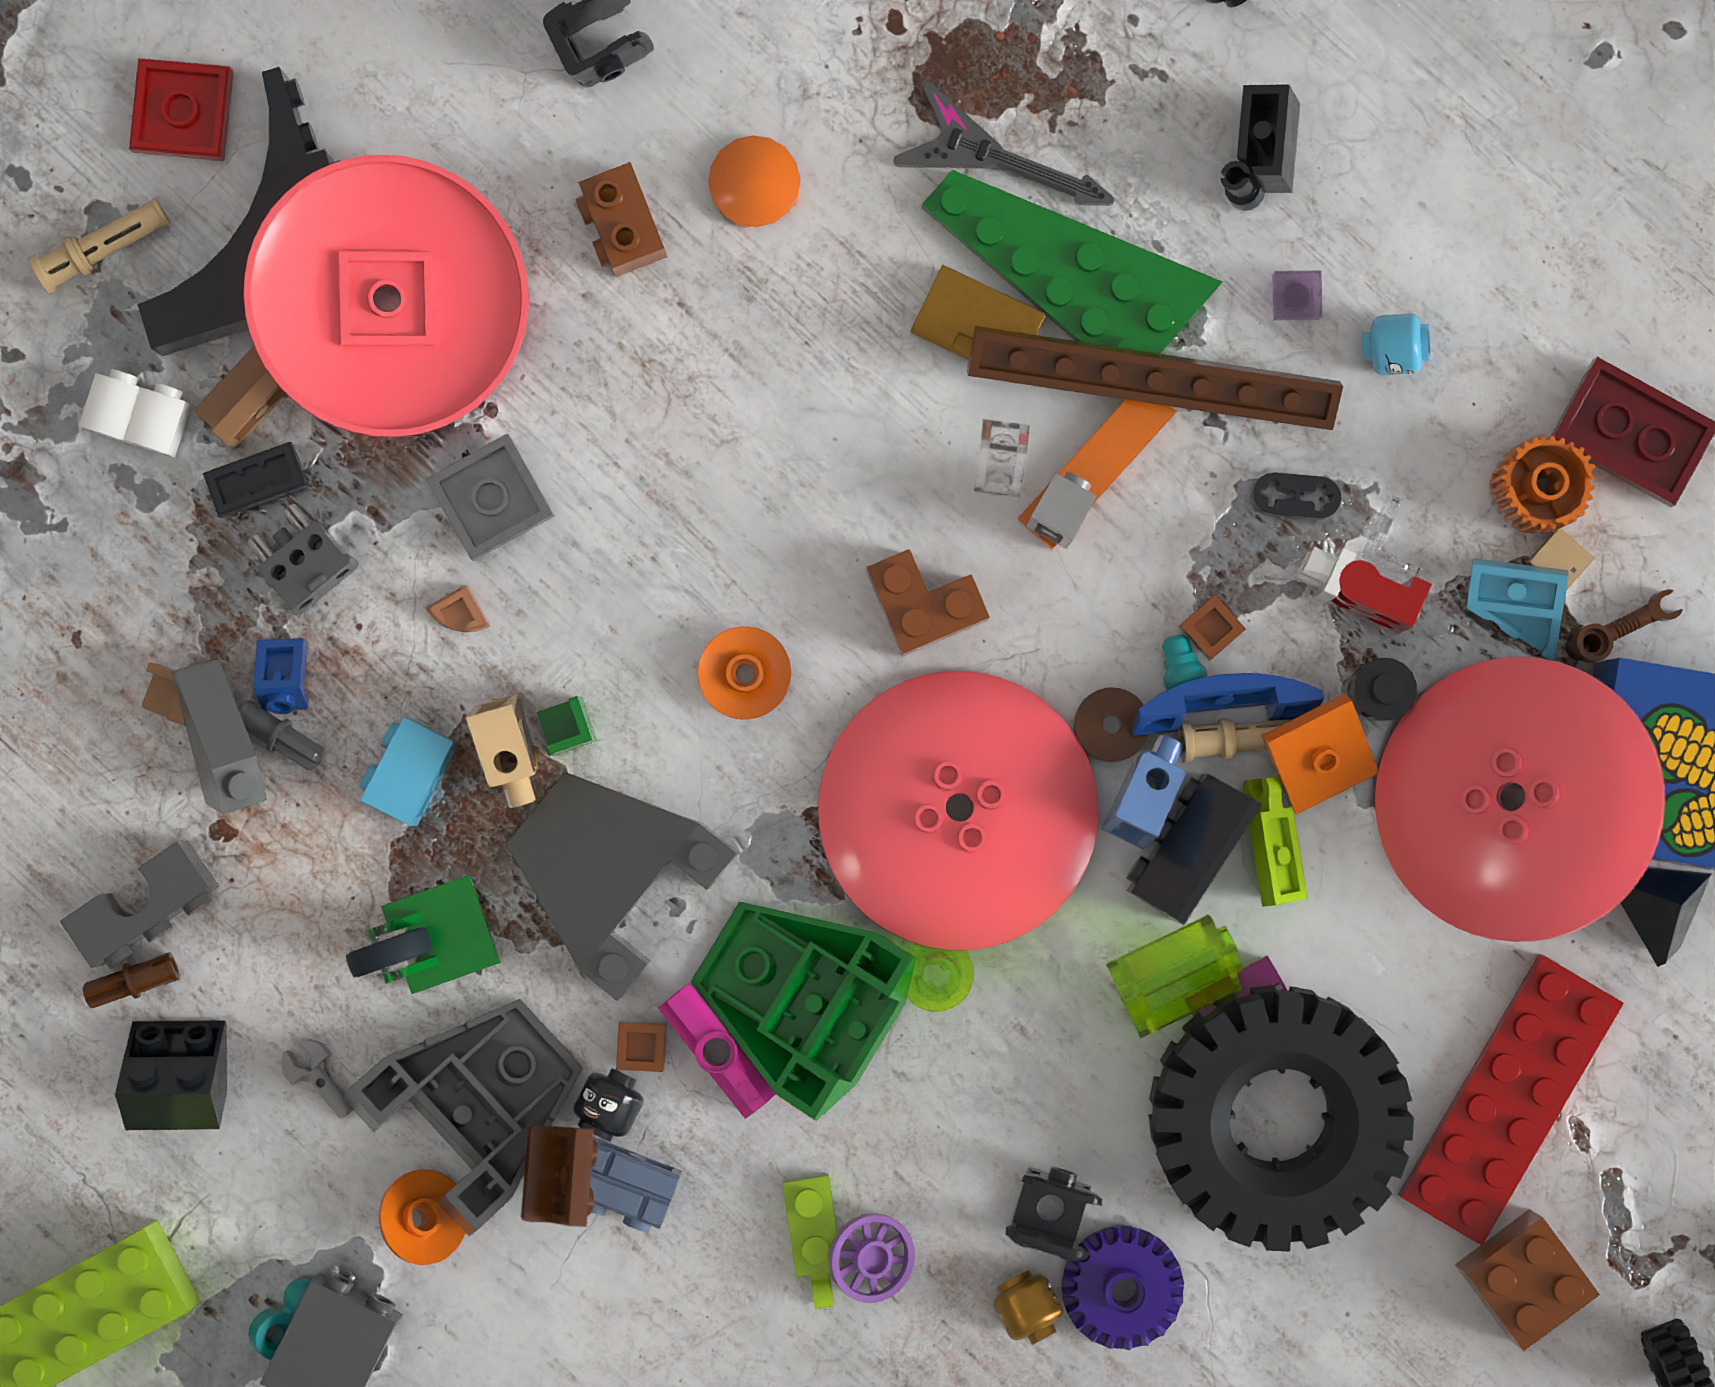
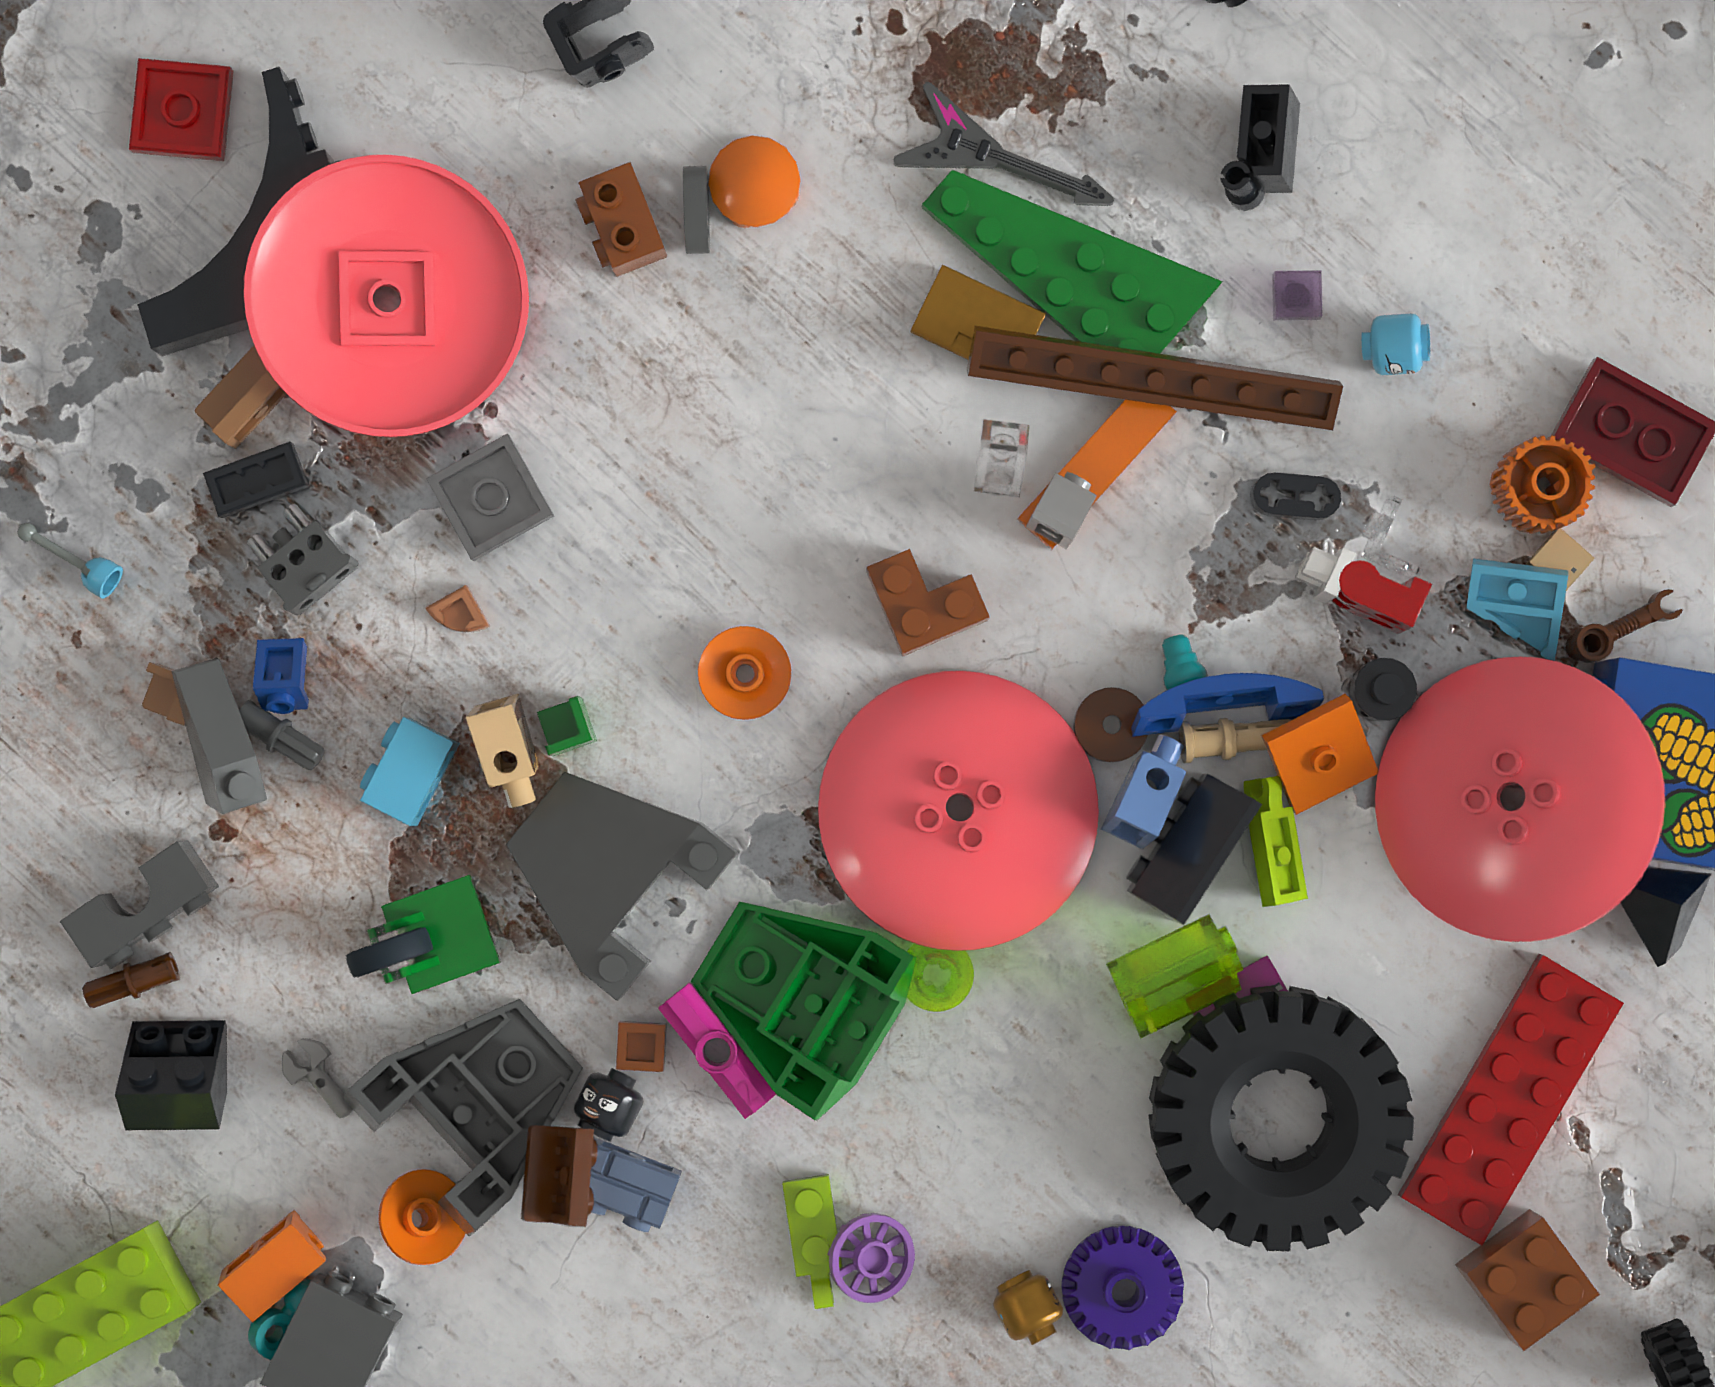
tan pin [28,198,170,295] -> none
white brick [78,369,192,458] -> none
black piece [1005,1166,1103,1261] -> none
dark orange plate [1178,594,1246,661] -> none
none -> hinge [17,523,123,599]
none -> orange hinge [218,1210,326,1323]
none -> dark grey beam [683,166,710,254]

